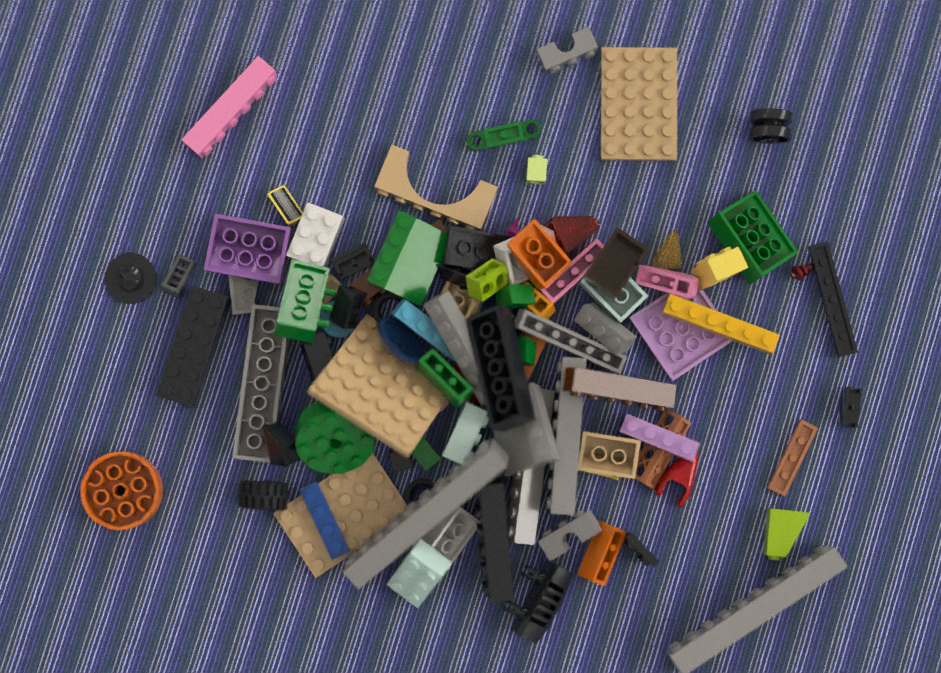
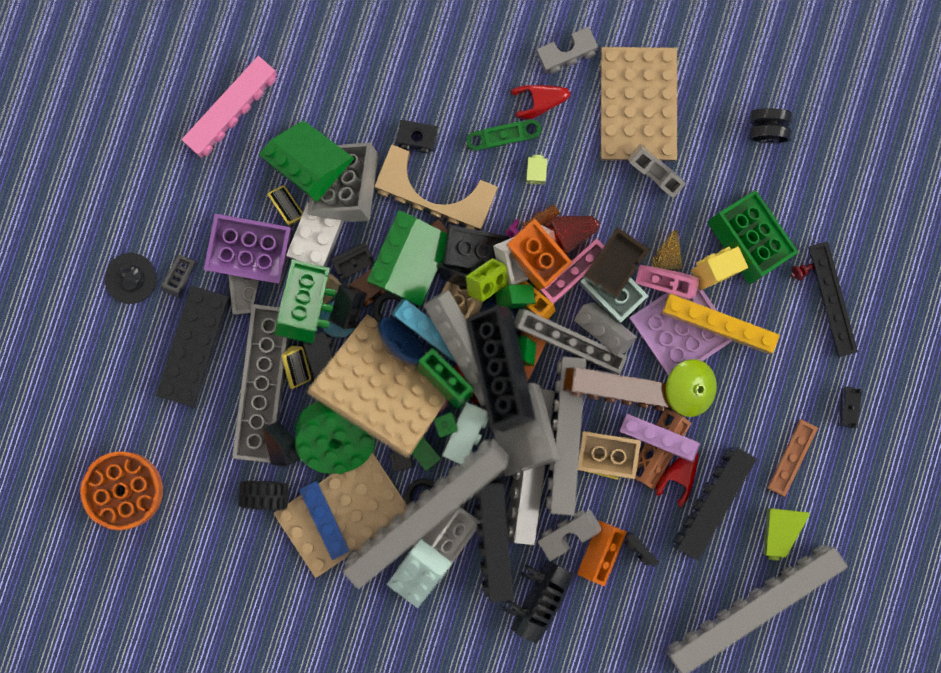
none -> green slope [258,120,354,202]
none -> slope [281,346,311,389]
none -> light grey slope [307,142,379,222]
none -> black brick [396,120,438,154]
none -> green bracket [434,412,458,437]
none -> red animal [510,85,570,120]
none -> clear orange pin [522,204,560,228]
none -> light grey arch [628,144,686,198]
none -> lime dish [666,359,717,417]
none -> black brick [673,447,757,561]

